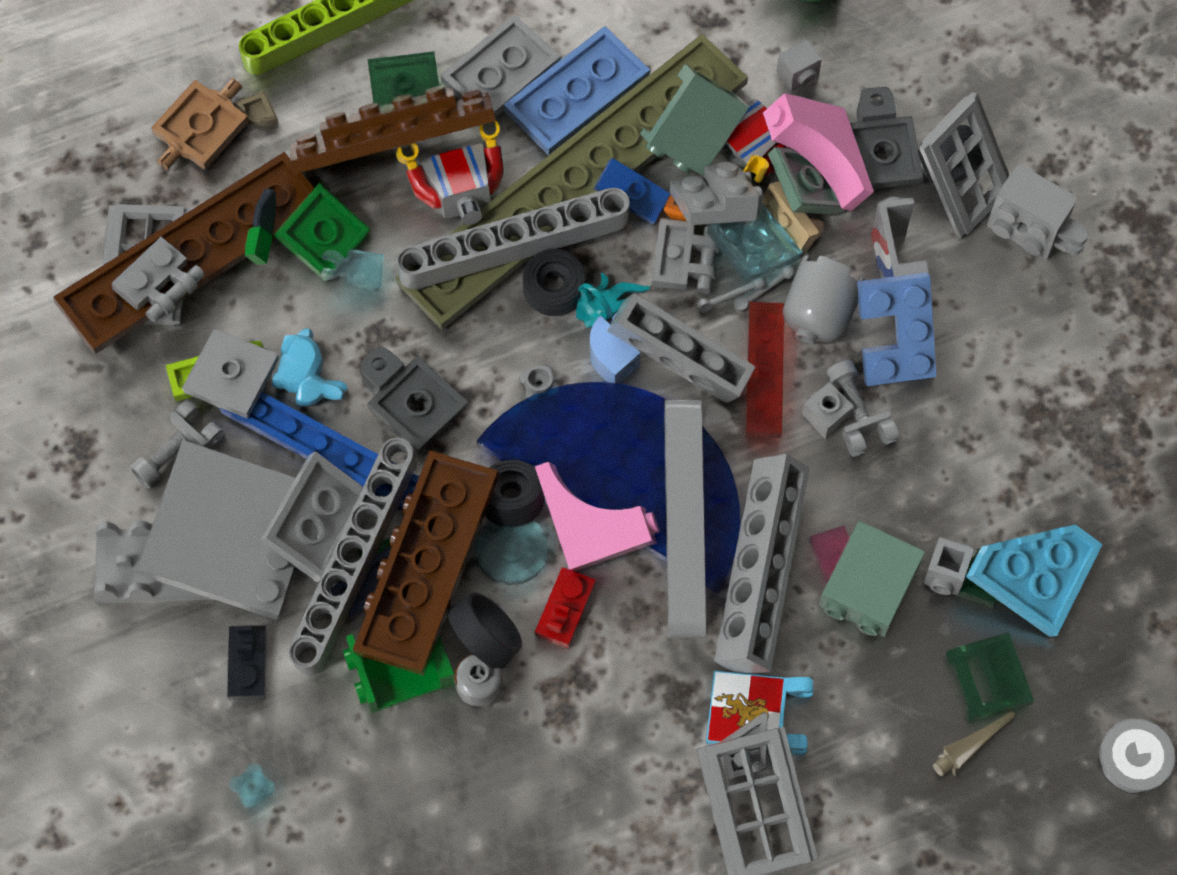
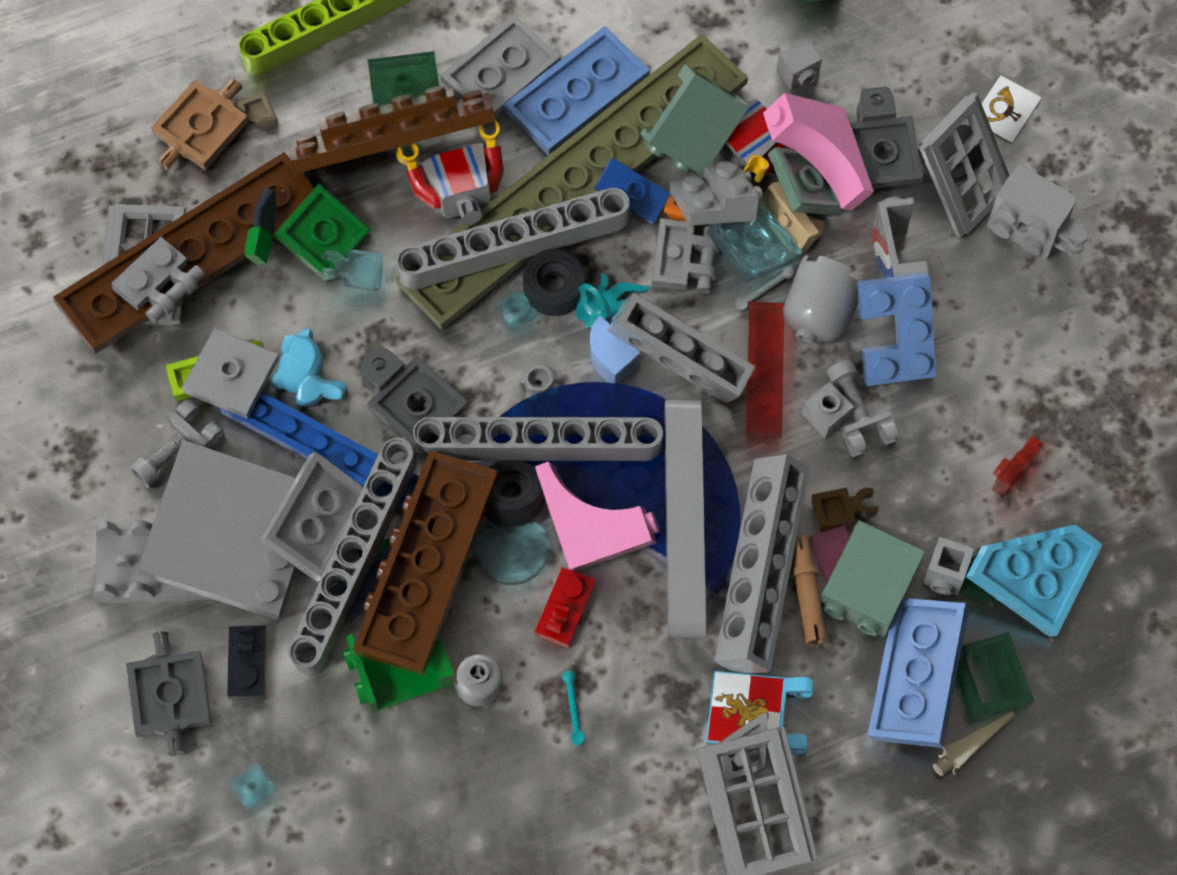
black tyre [448,592,522,669] -> none
light grey hinge [697,276,766,313] -> none
light grey tile [1099,719,1175,793] -> none
none -> dark grey plate [126,631,211,756]
none -> light grey beam [413,417,663,461]
none -> clear light blue plate [495,291,536,330]
none -> teal hinge [562,670,585,746]
none -> medium nougat pin [790,534,829,646]
none -> dark brown plate [811,487,879,532]
none -> medium blue plate [868,598,969,748]
none -> white sticker [982,75,1042,143]
none -> clear red plate [992,436,1044,498]

